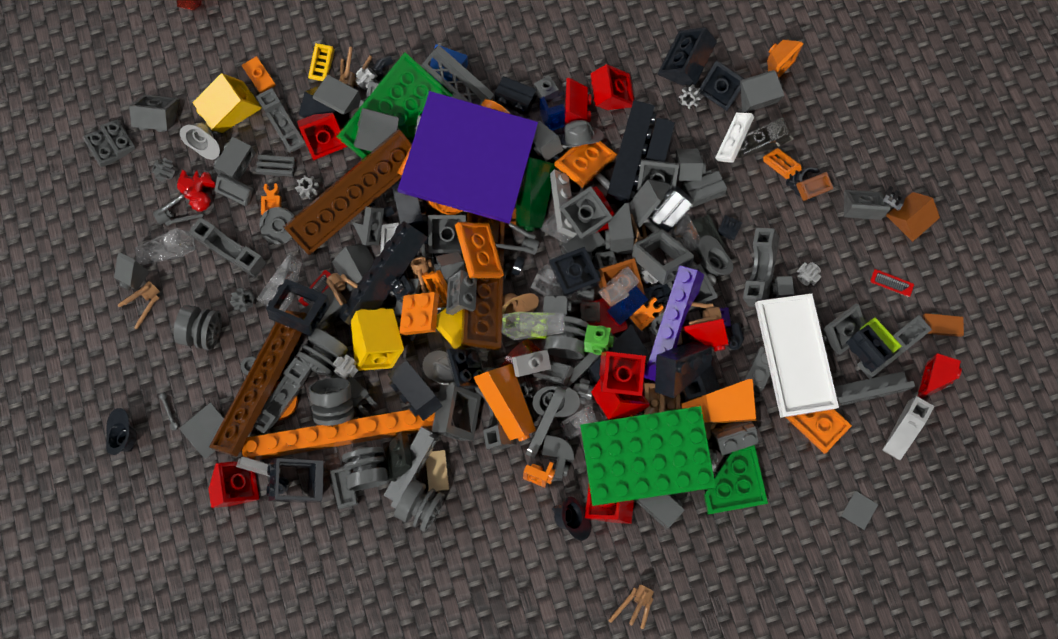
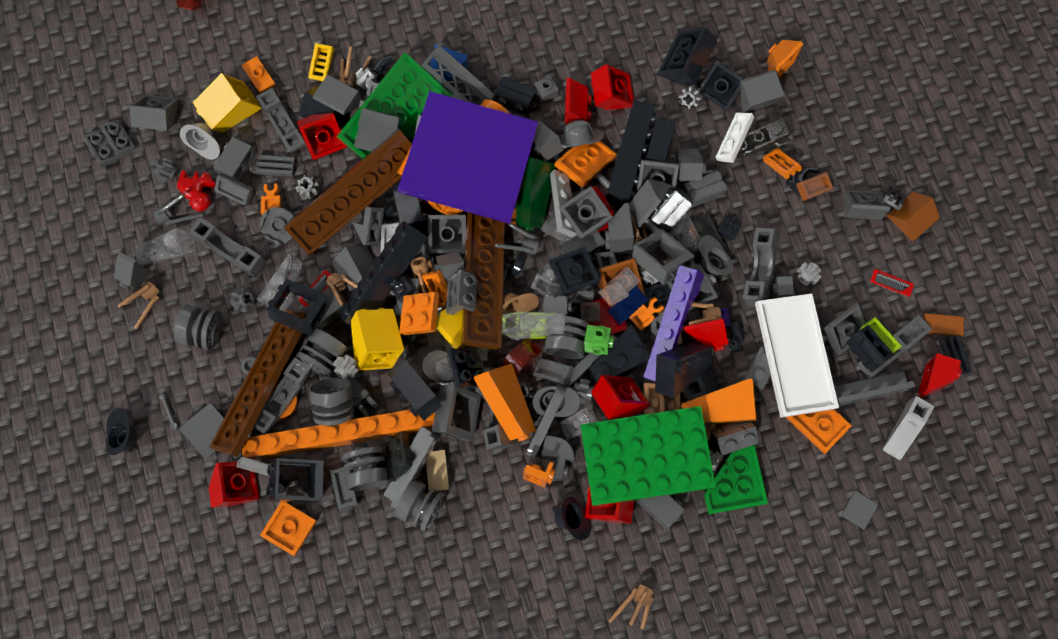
orange tile [455,222,504,278] -> none
light grey plate [512,350,551,377] -> none
clear blue panel [540,96,566,131] -> none
red slope [600,351,646,396] -> none
none -> orange plate [260,502,317,556]
none -> black tile [939,335,972,375]

